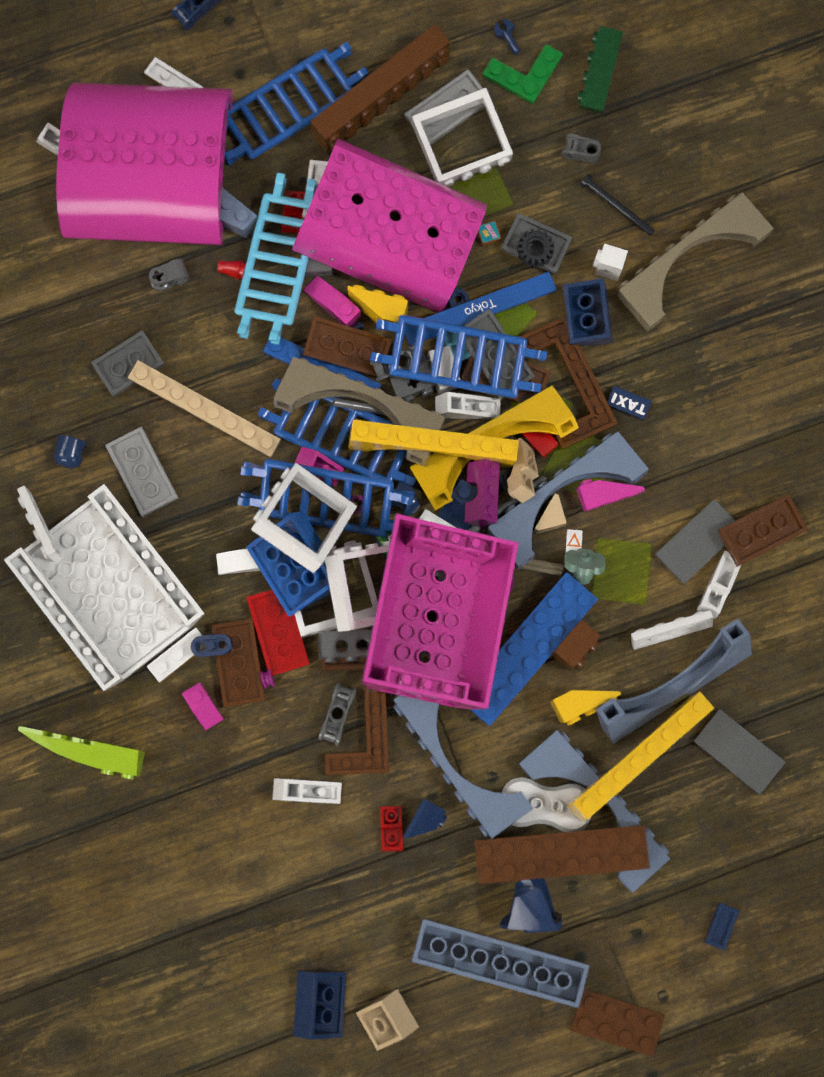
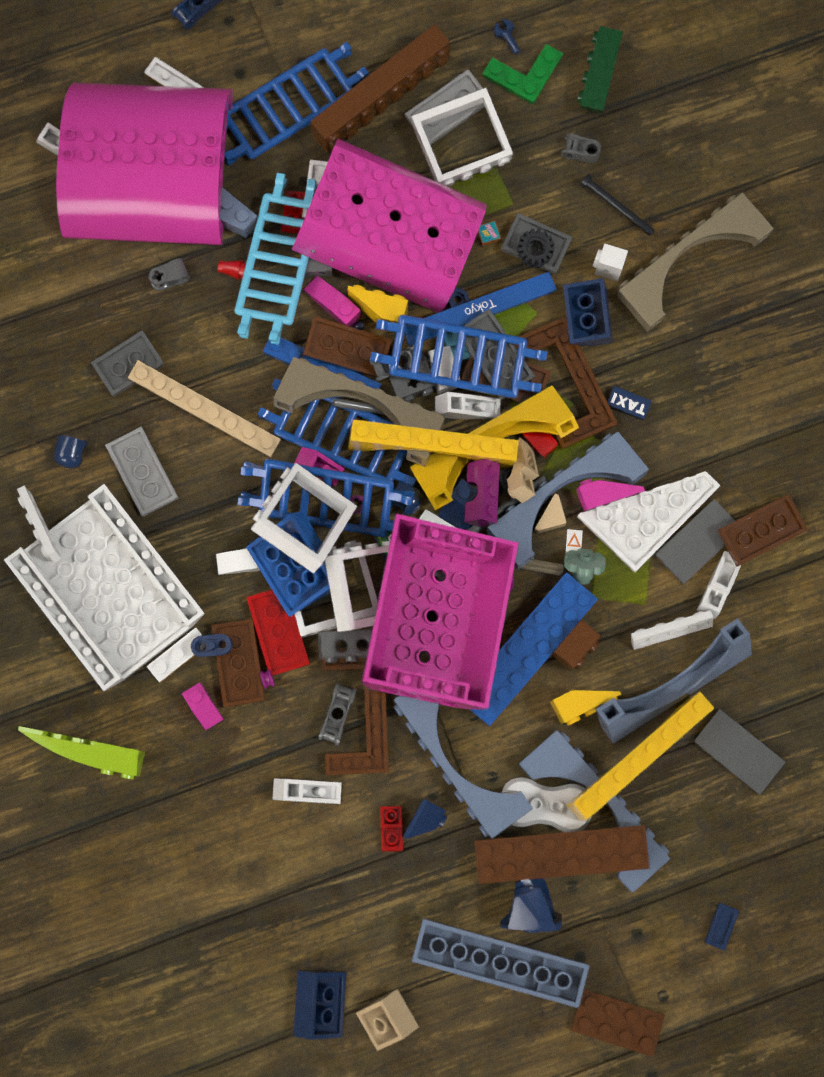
none -> white wing [577,471,720,573]

